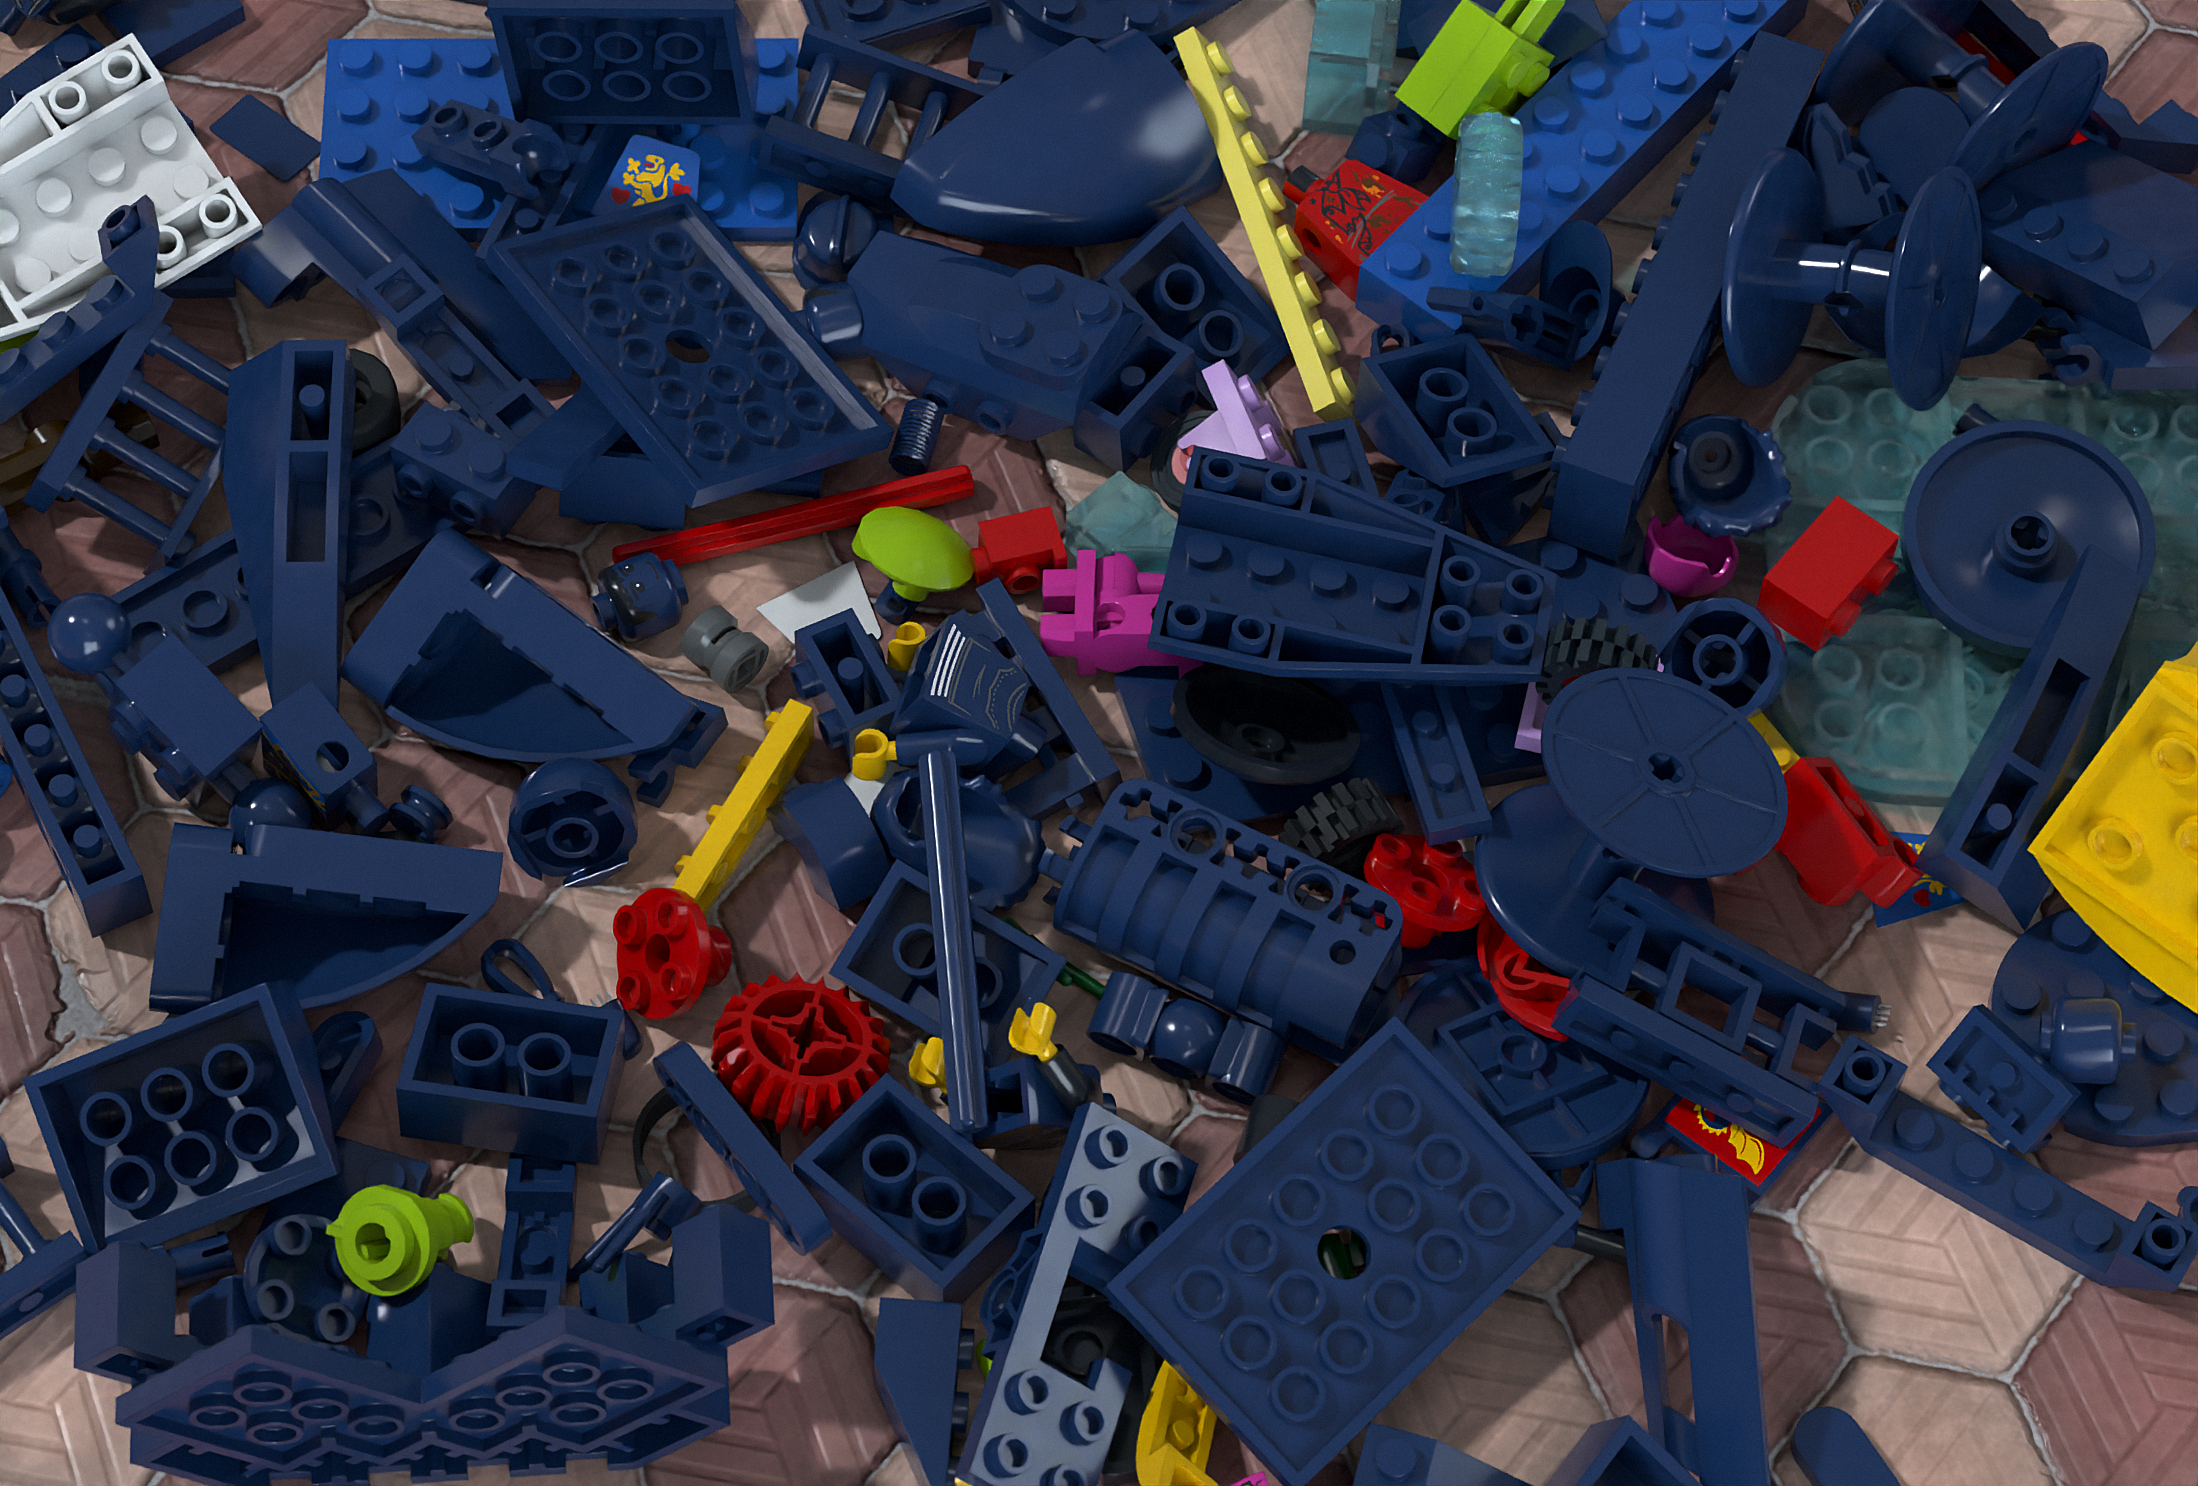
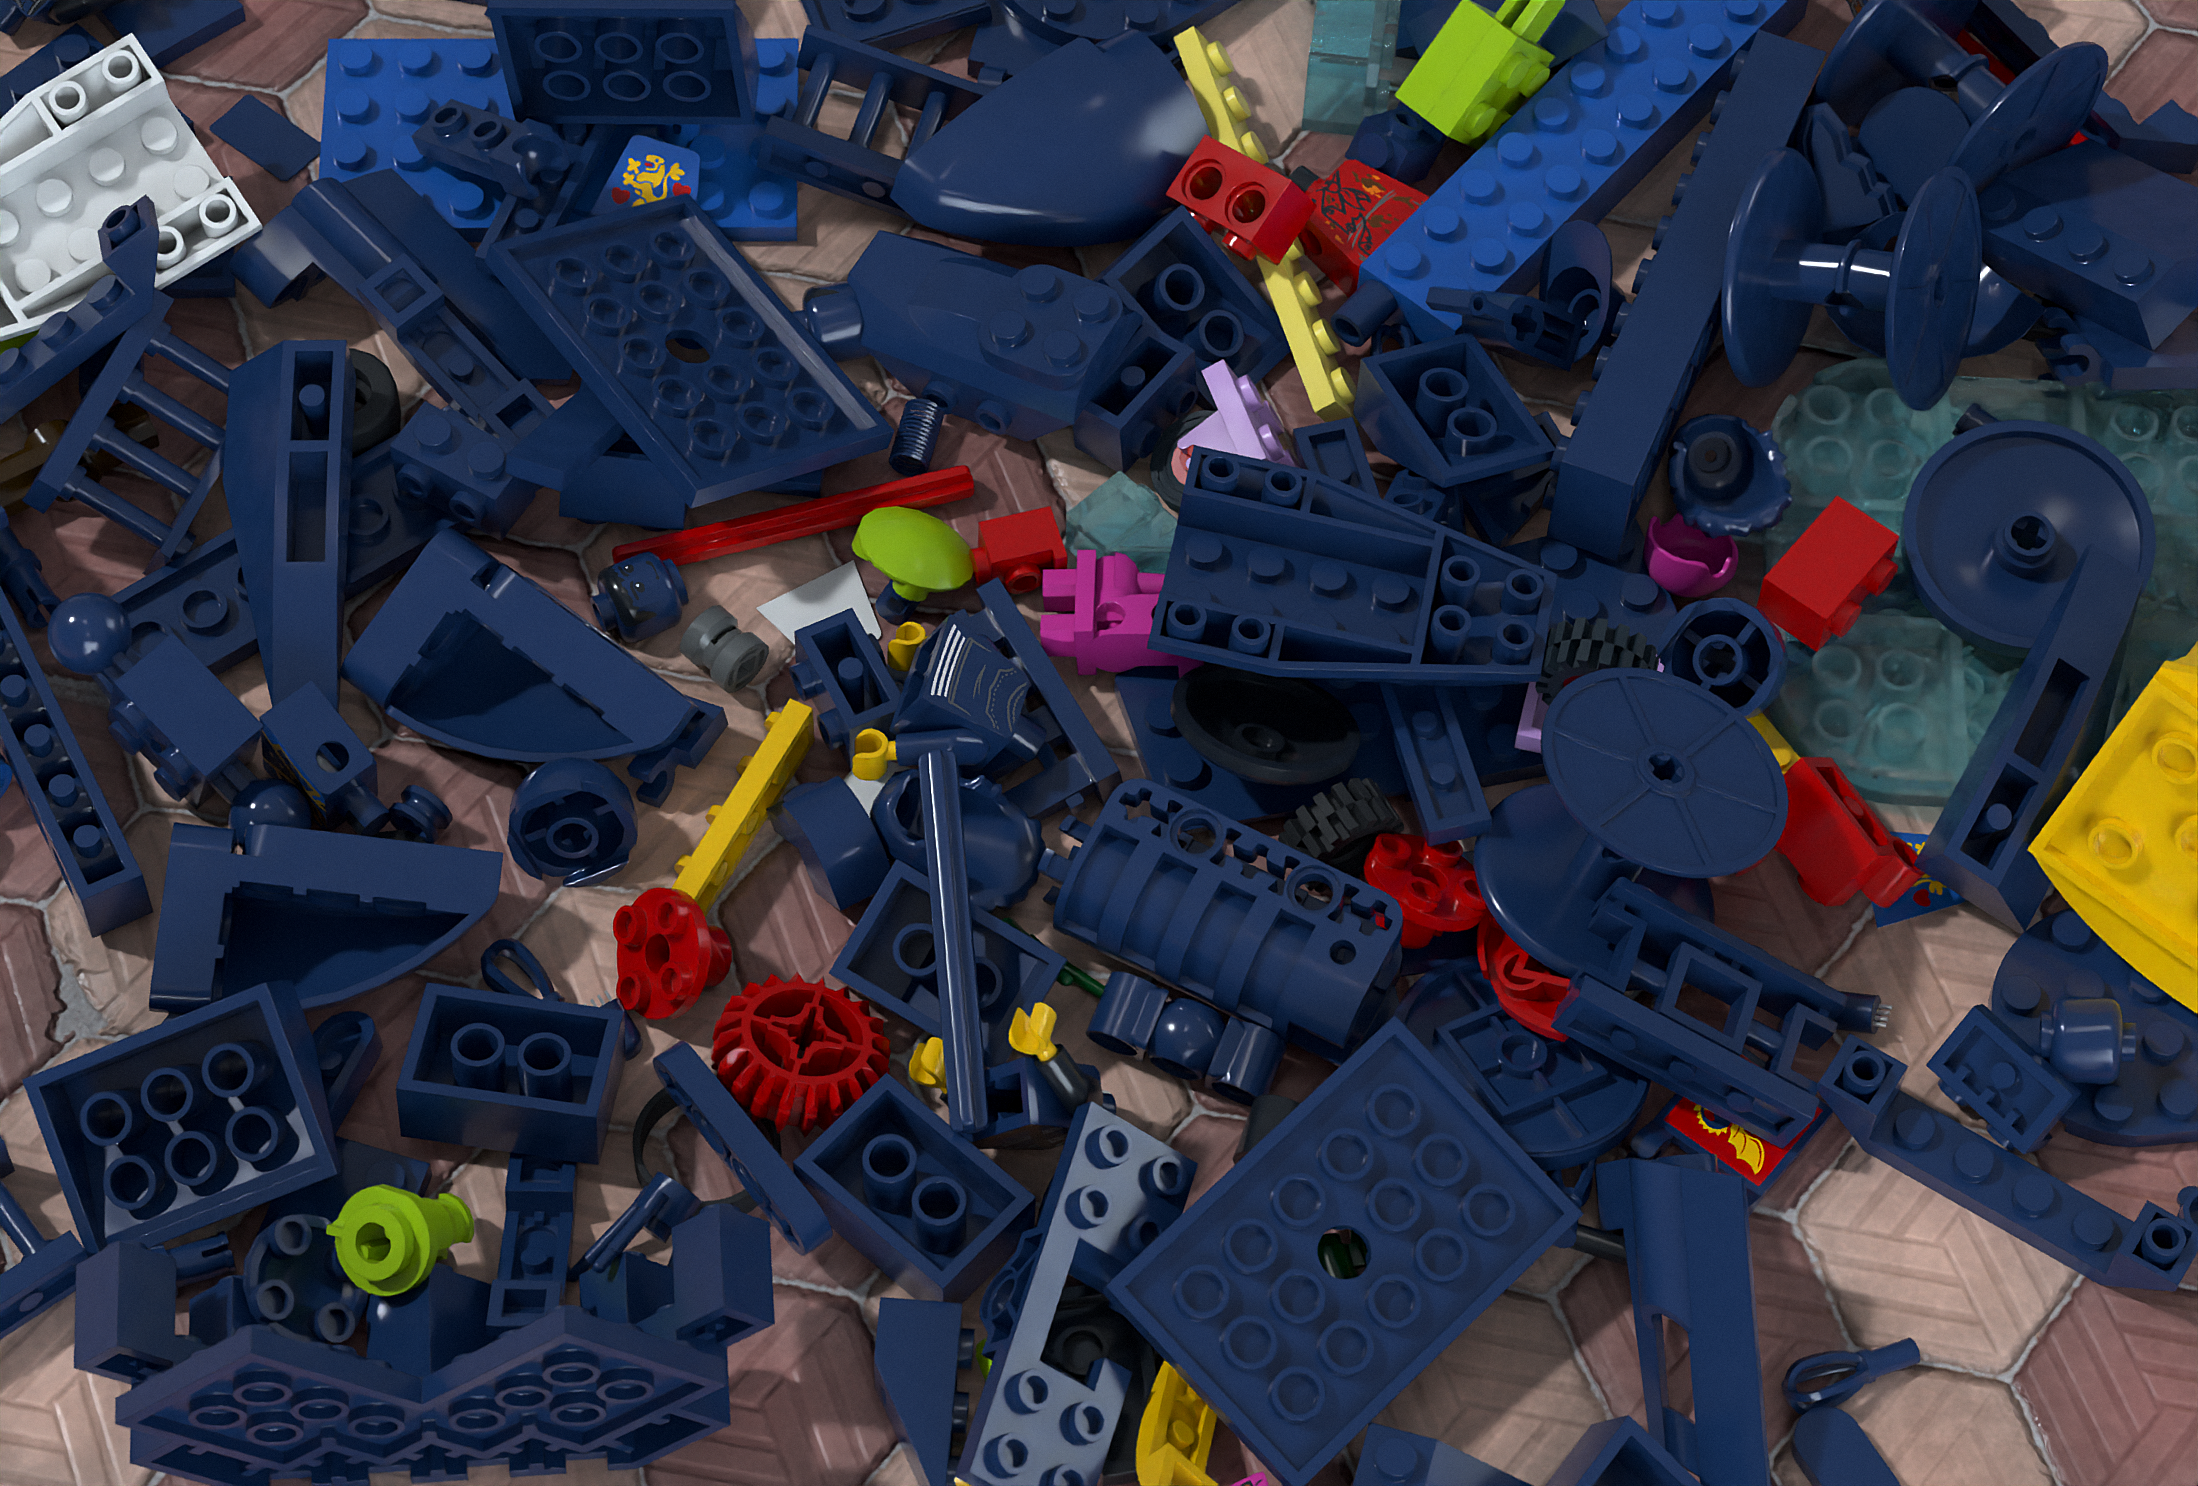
dark blue piece [792,190,894,291] -> none
clear light blue gear [1449,112,1524,278] -> none
none -> red brick [1165,134,1317,266]
none -> dark blue hinge [1330,279,1397,347]
none -> dark blue piece [1781,1337,1920,1415]

